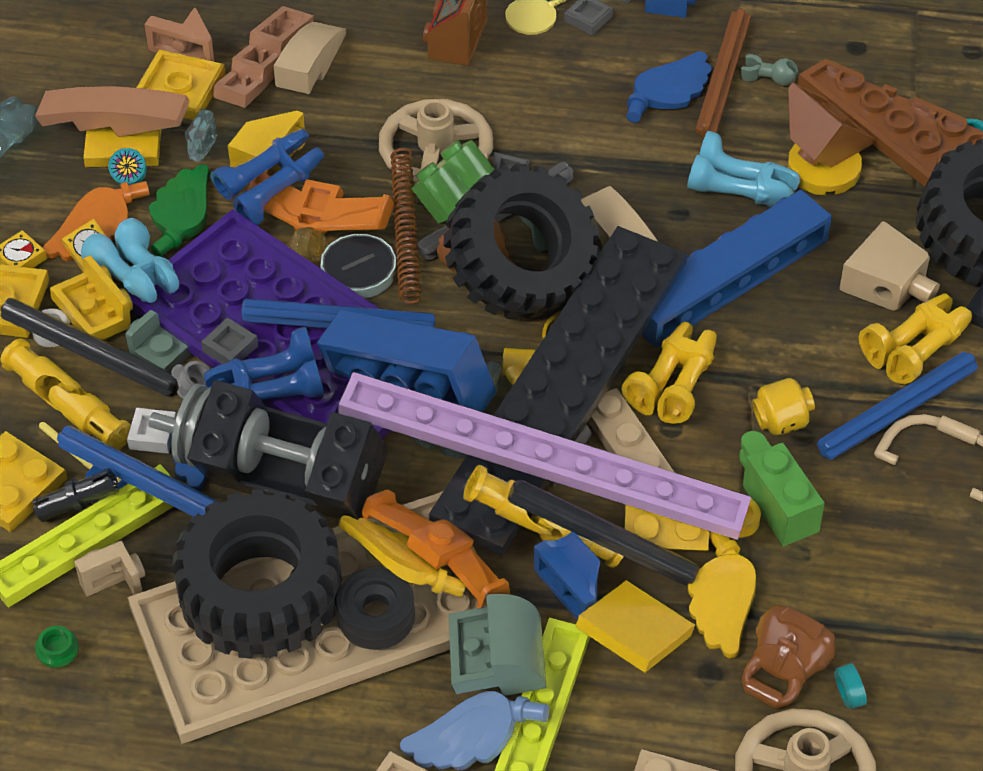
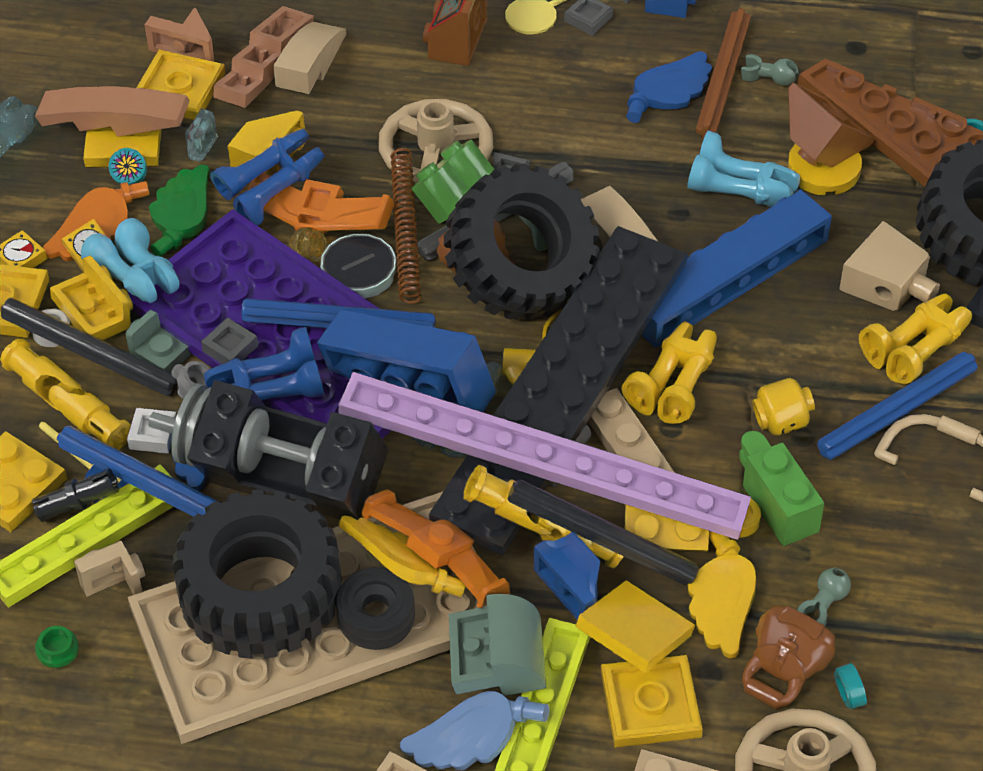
none -> yellow tile [601,655,703,748]
none -> sand green arm [797,567,851,627]

